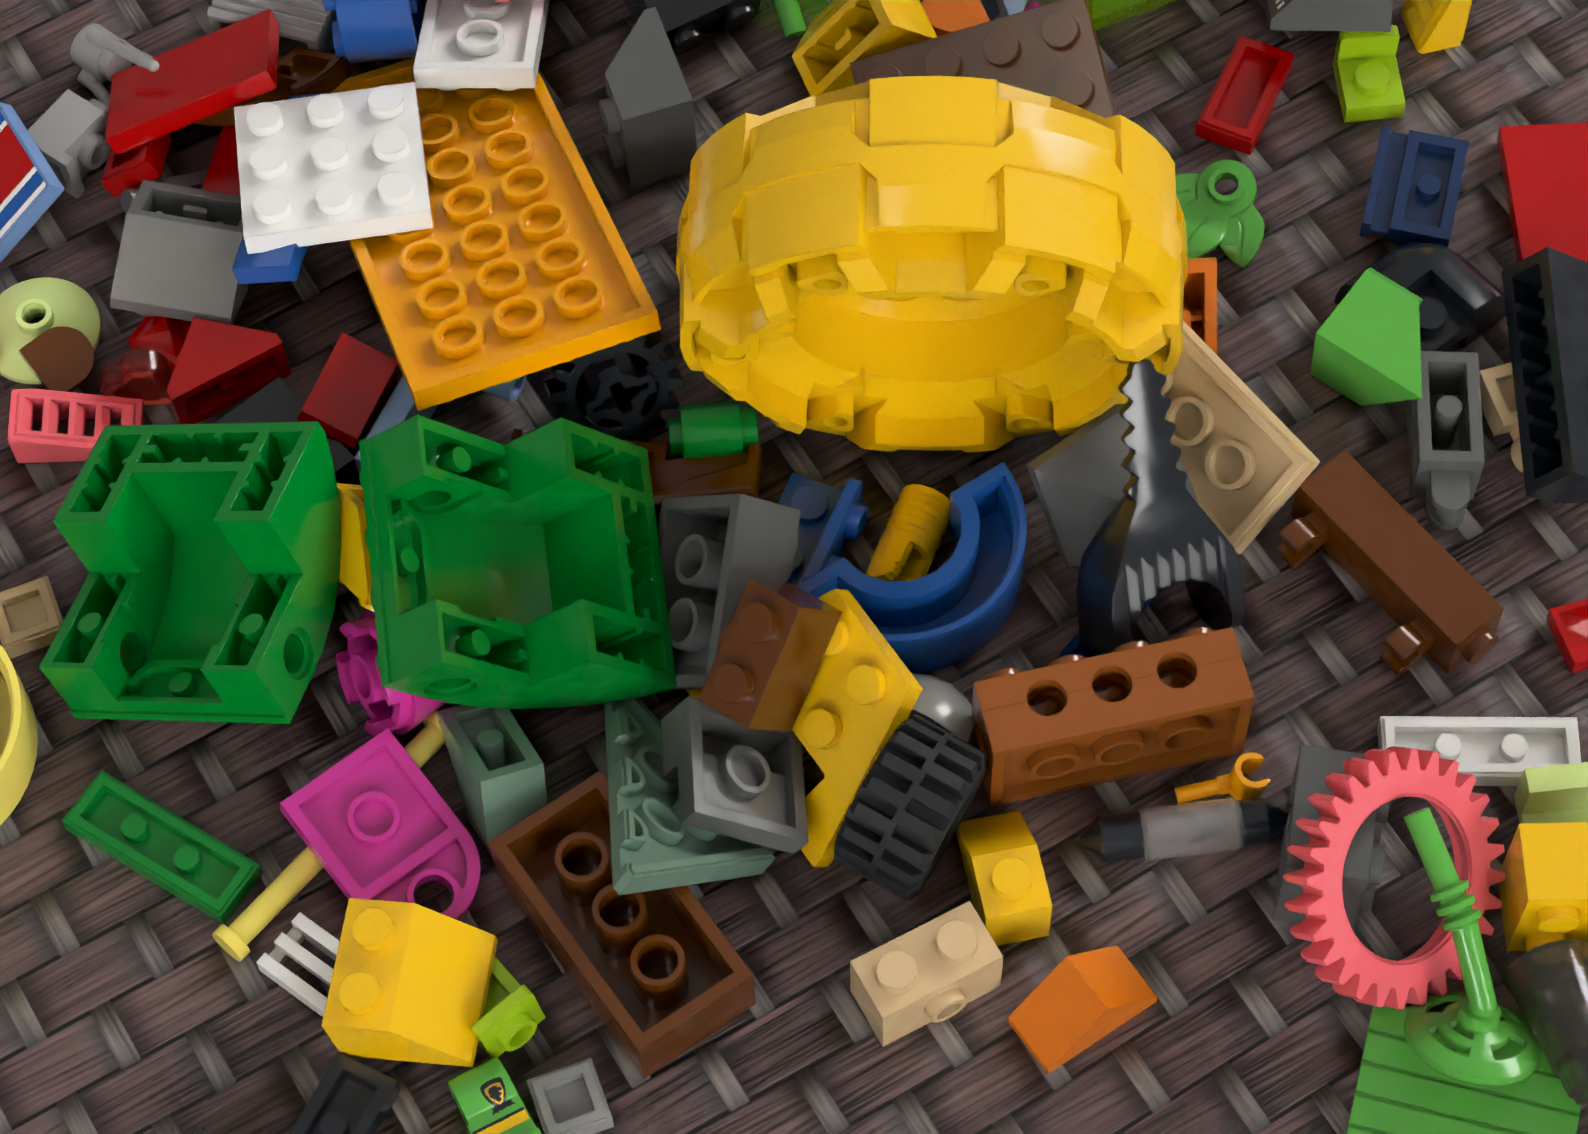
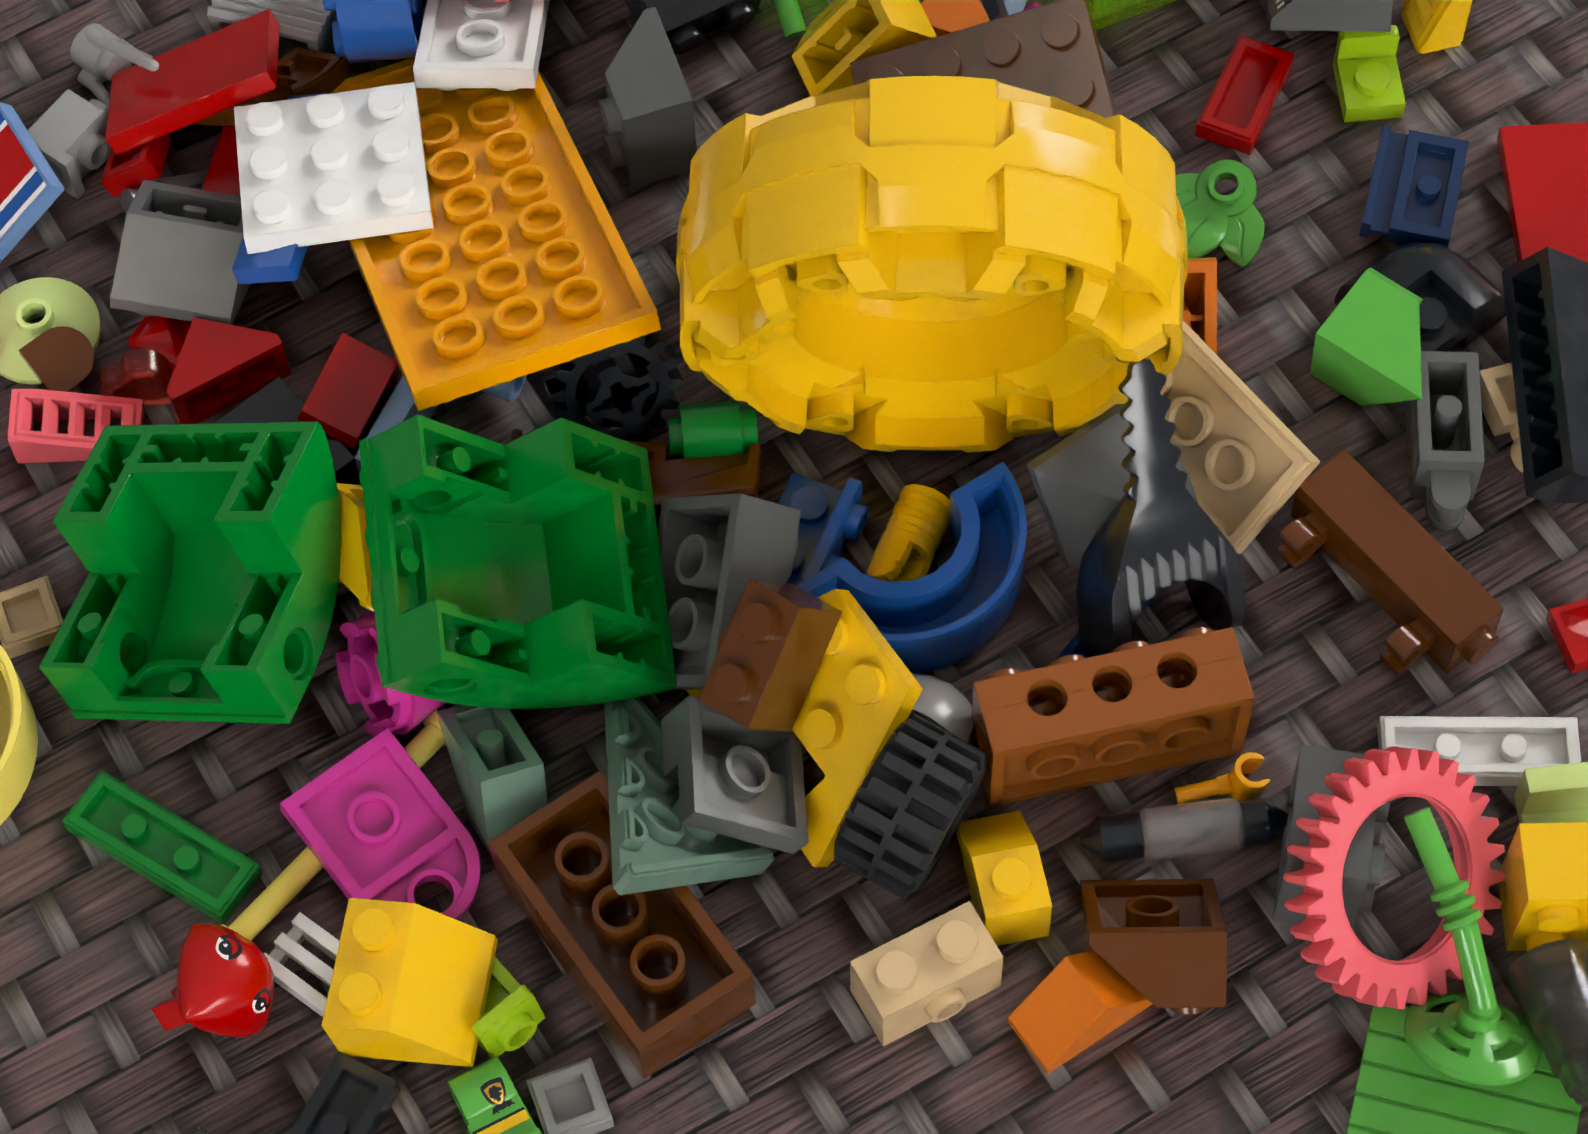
none -> red piece [152,924,274,1037]
none -> reddish brown slope [1080,878,1228,1014]

